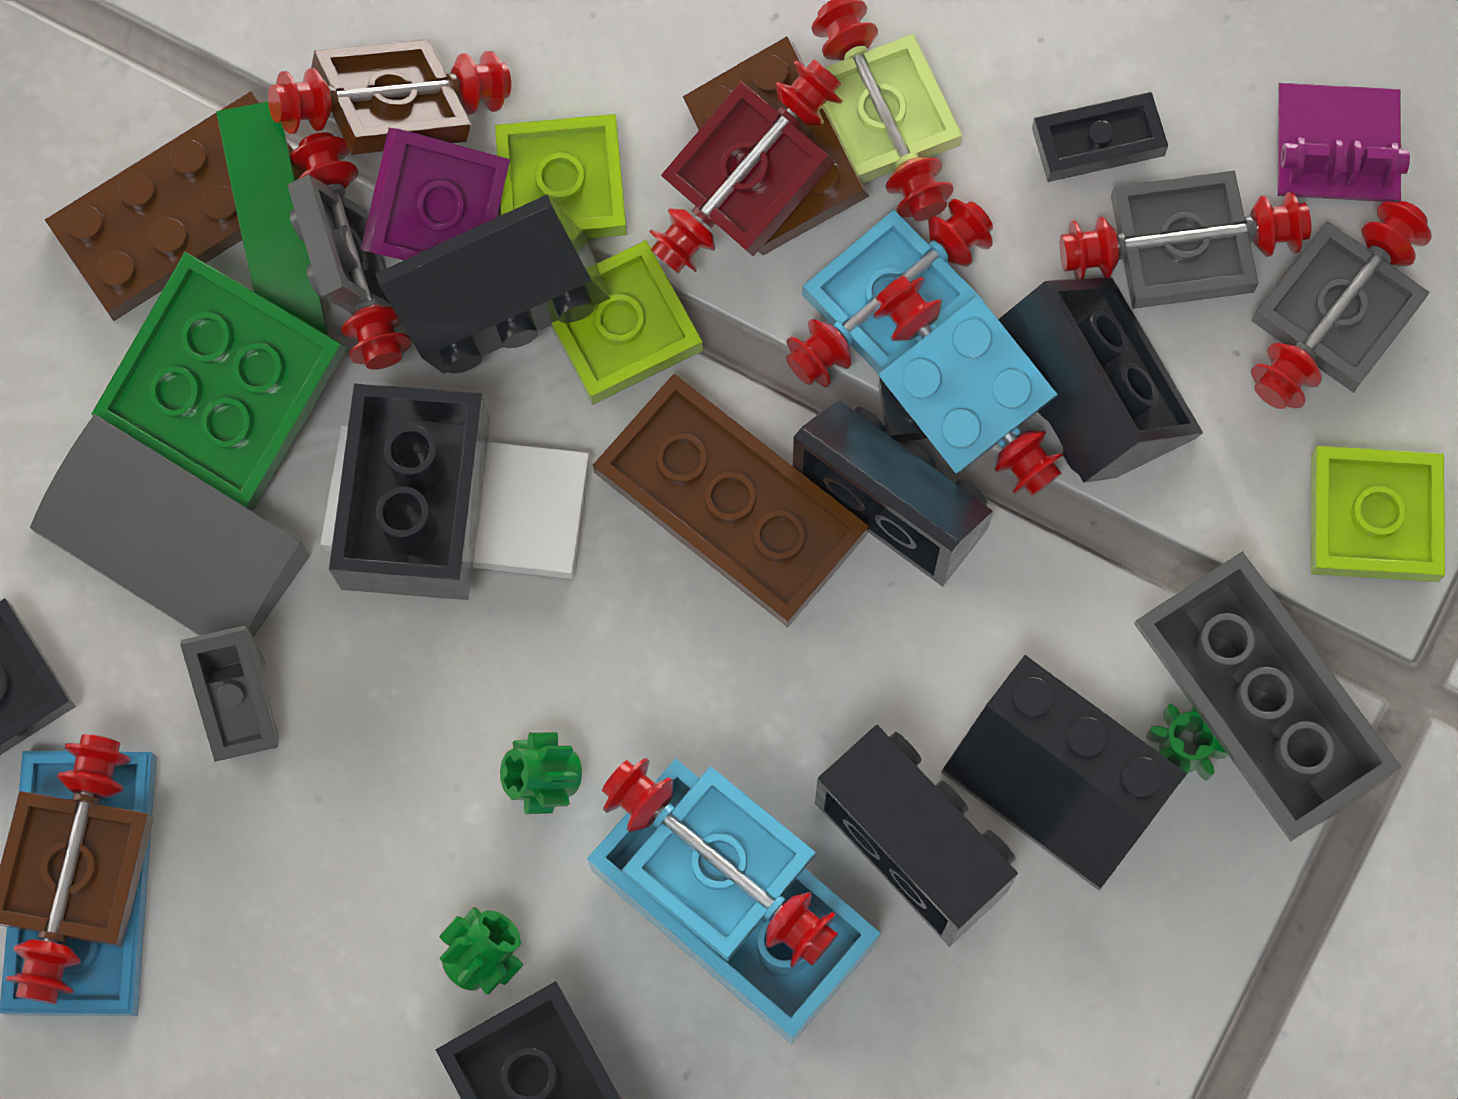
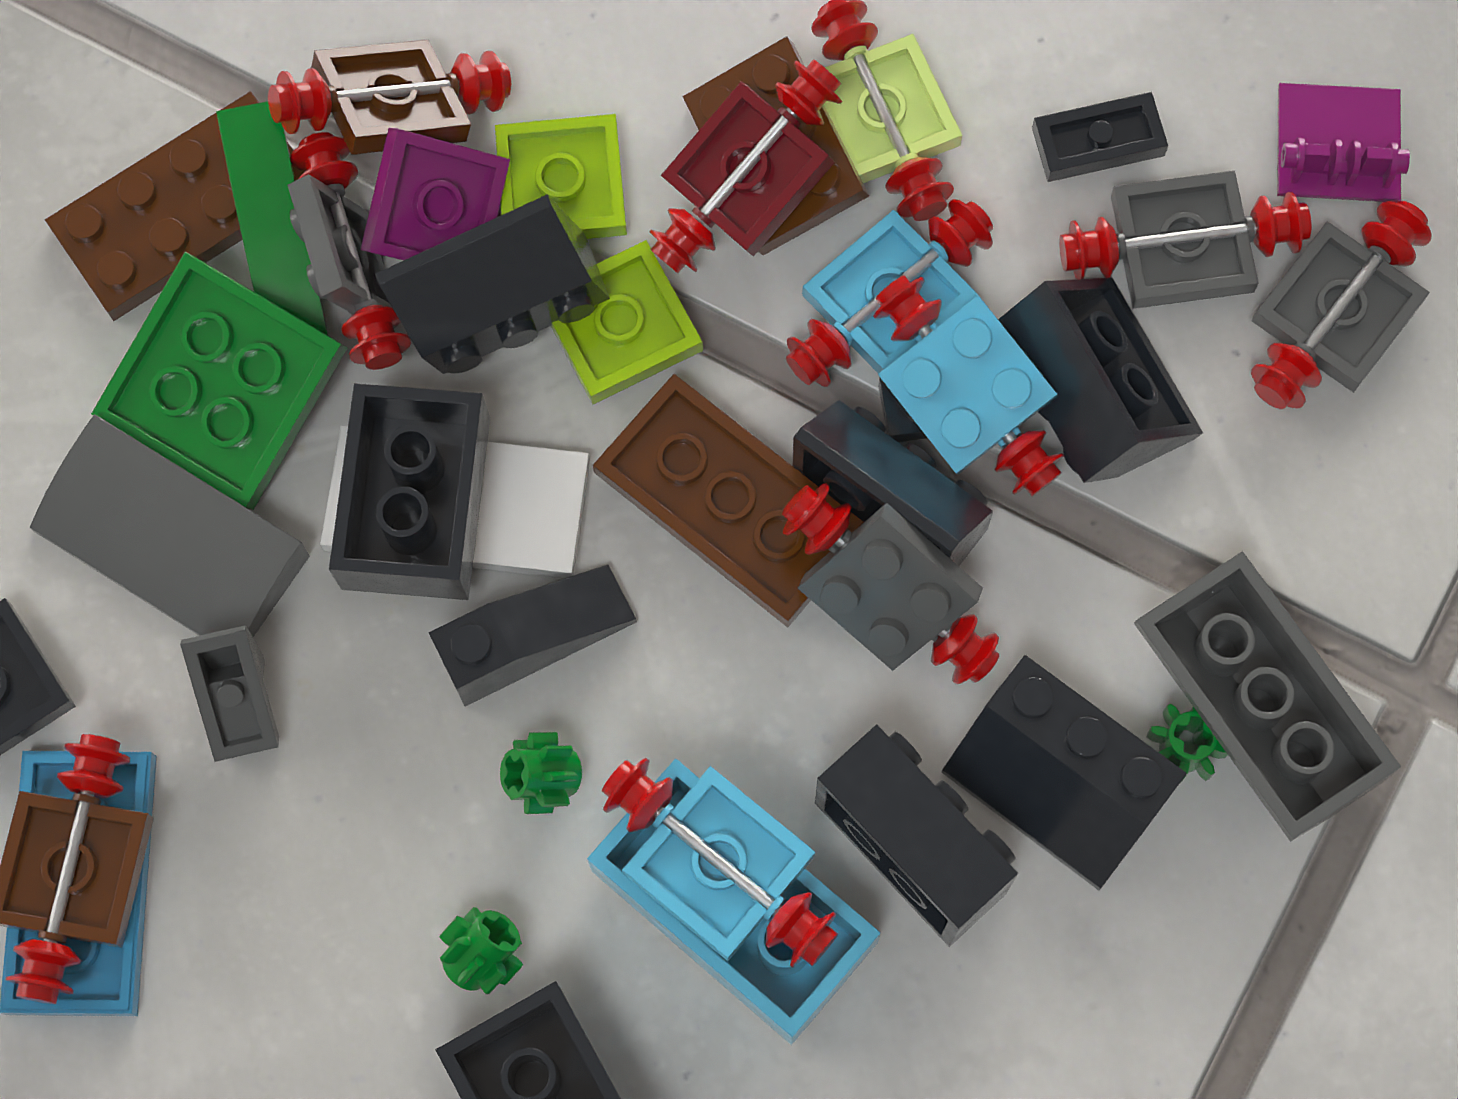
lime plate [1311,446,1445,582] -> none
none -> black slope [428,565,637,707]
none -> dark grey plate [782,484,999,684]

